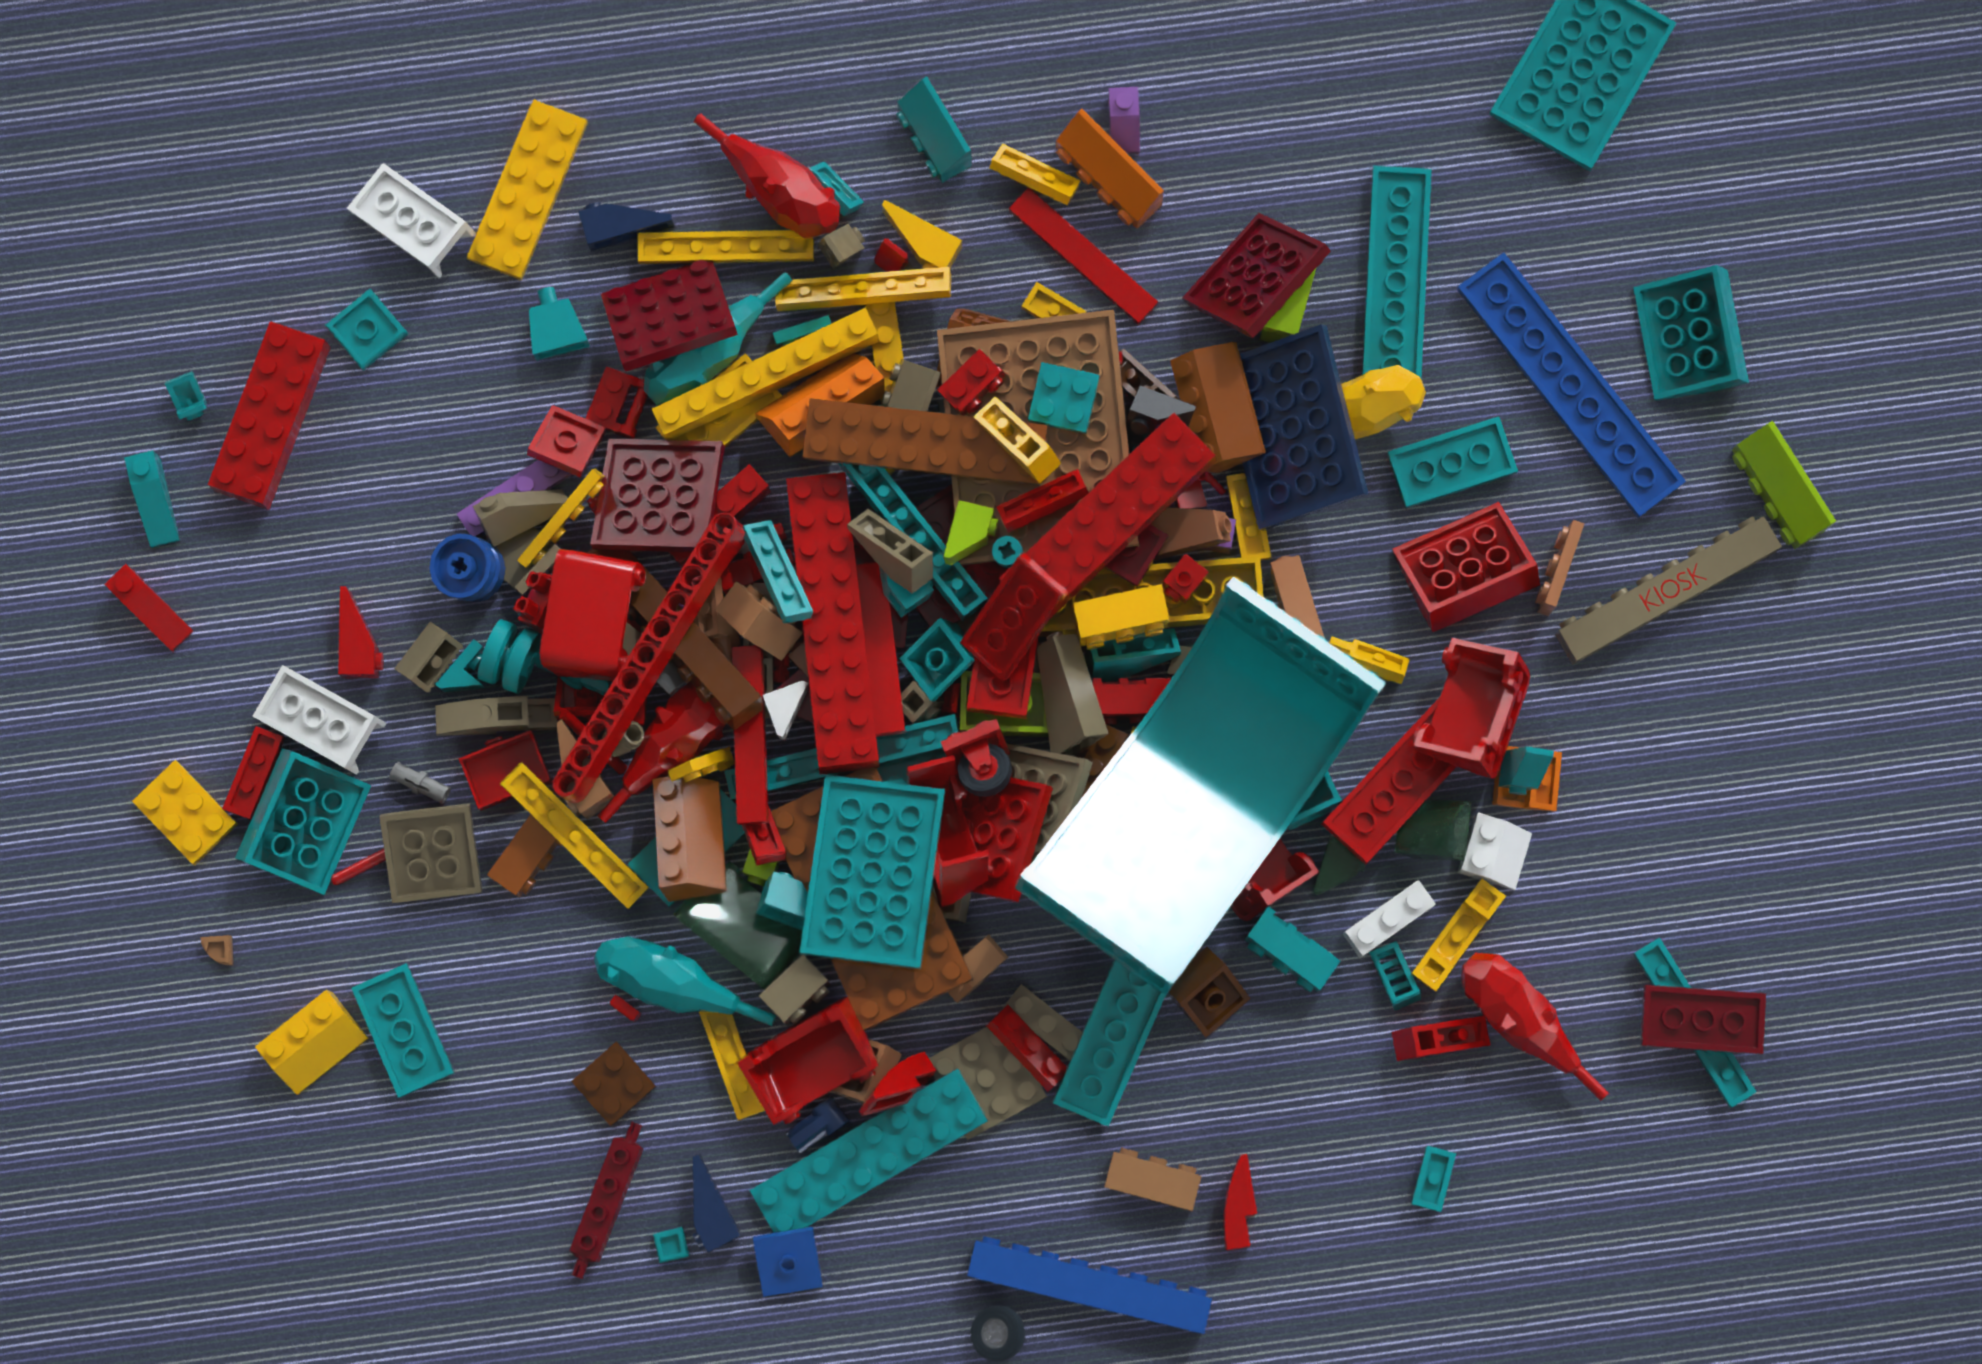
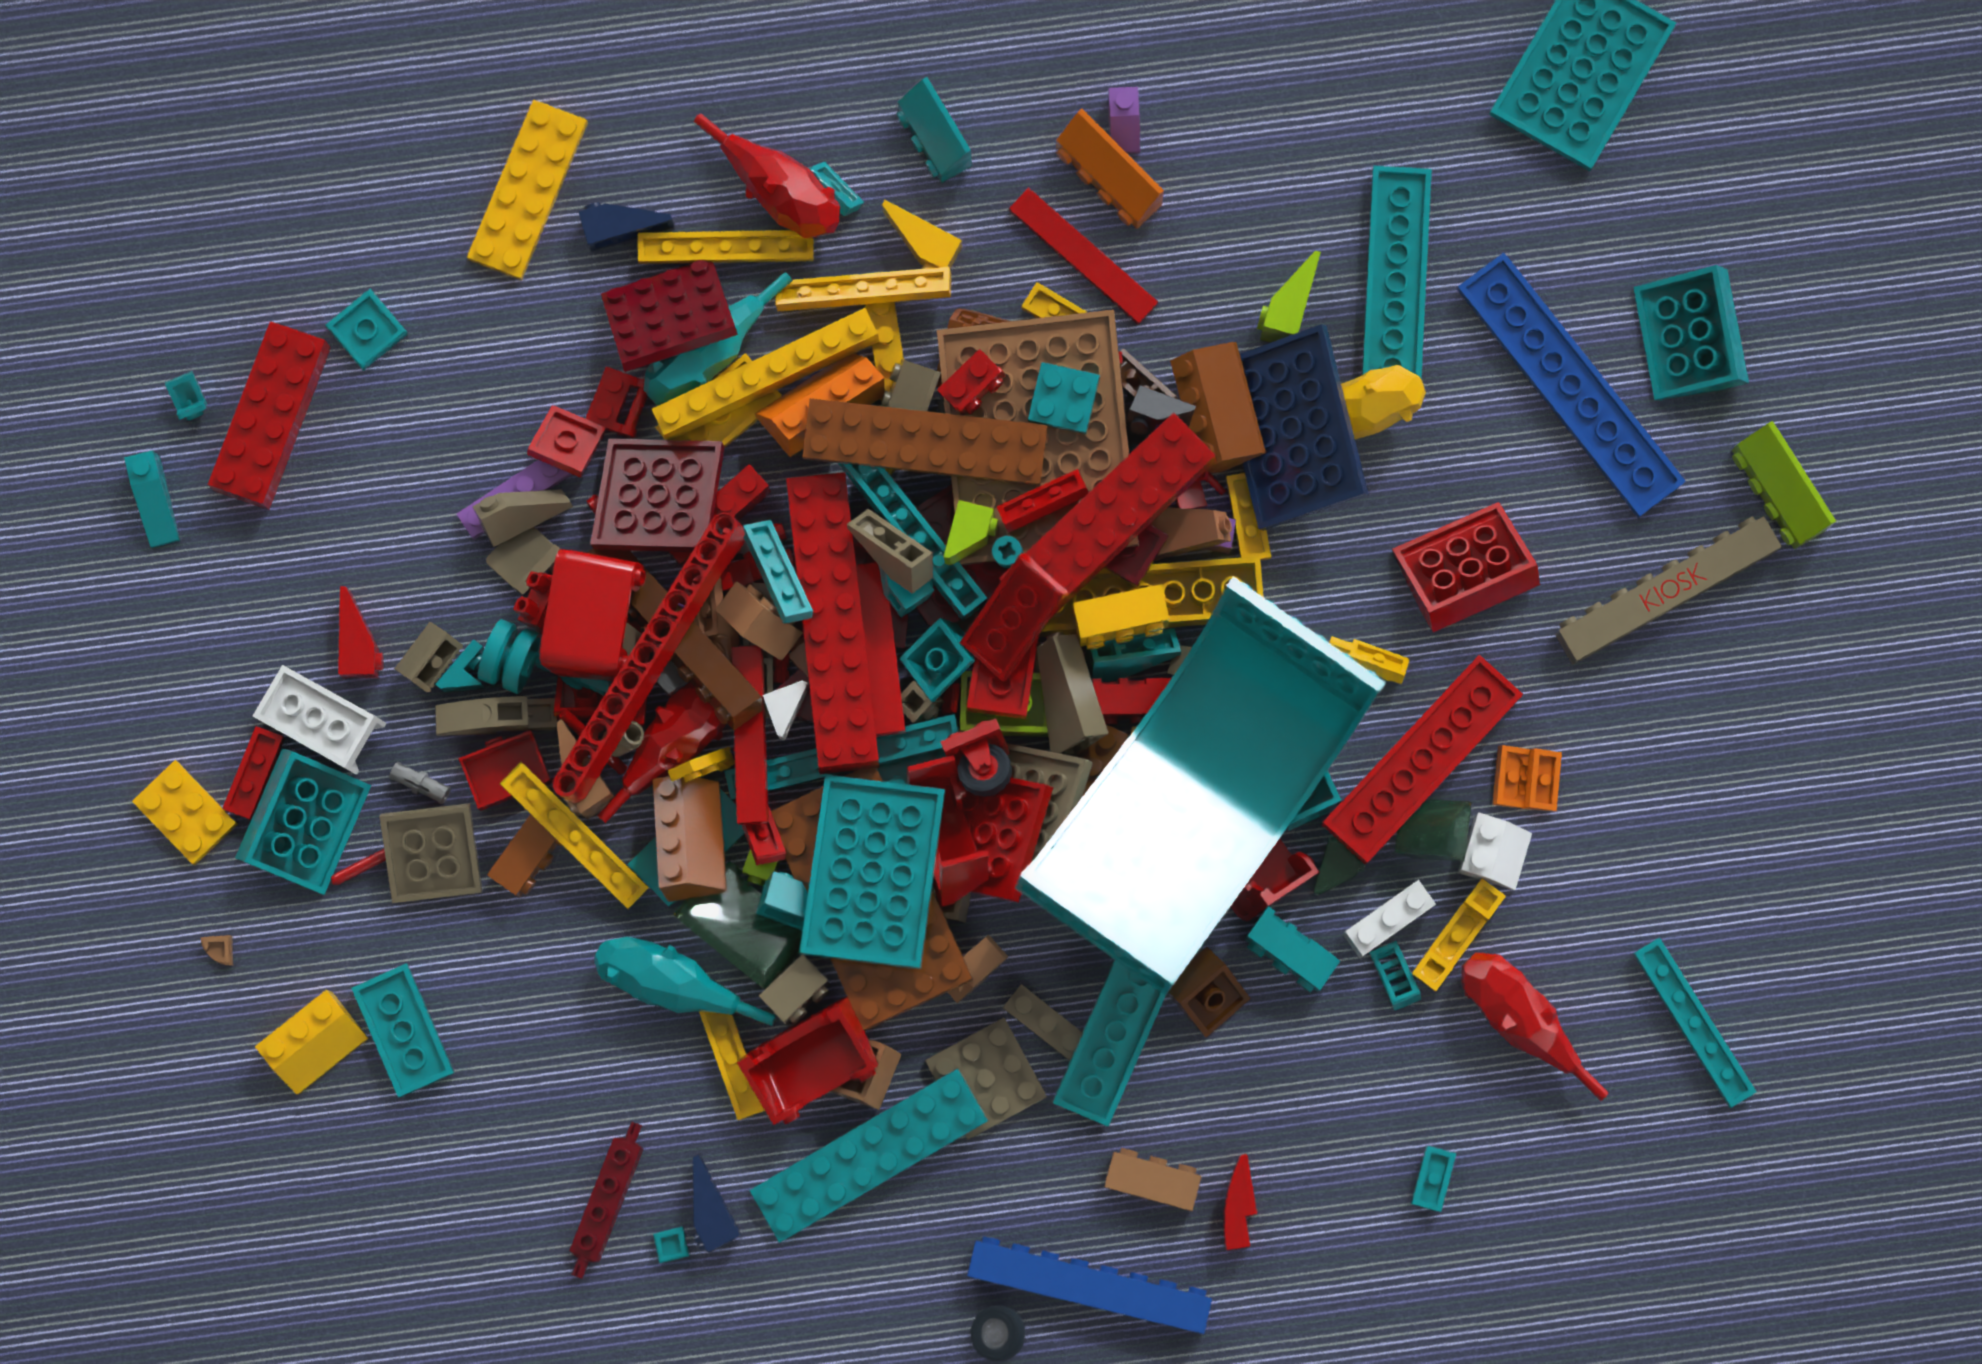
red slope [104,564,194,652] -> none
white plate [347,163,476,279] -> none
blue wheel [429,533,506,603] -> none
yellow plate [517,469,605,568] -> none
teal torso [529,287,590,361] -> none
reddish brown plate [571,1041,657,1127] -> none
red tile [609,994,642,1022] -> none
blue plate [753,1227,823,1297] -> none
teal plate [772,315,831,346] -> none
dark blue piece [786,1097,849,1154] -> none
dark tan slope [817,224,865,270] -> none
red slope [859,1051,937,1116] -> none
red slope [874,238,909,272] -> none
yellow slope [974,396,1061,484] -> none
red plate [986,1004,1067,1091] -> none
yellow plate [989,144,1081,205] -> none
red brick [1162,553,1209,604] -> none
dark red plate [1182,213,1331,338] -> none
nougat slope [1271,555,1324,637] -> none
teal plate [1387,416,1518,509] -> none
red slope [1391,1016,1490,1061] -> none
red windscreen [1413,638,1530,779] -> none
teal slope [1499,746,1554,795] -> none
nougat plate [1535,520,1584,616] -> none
dark red plate [1641,985,1766,1055] -> none

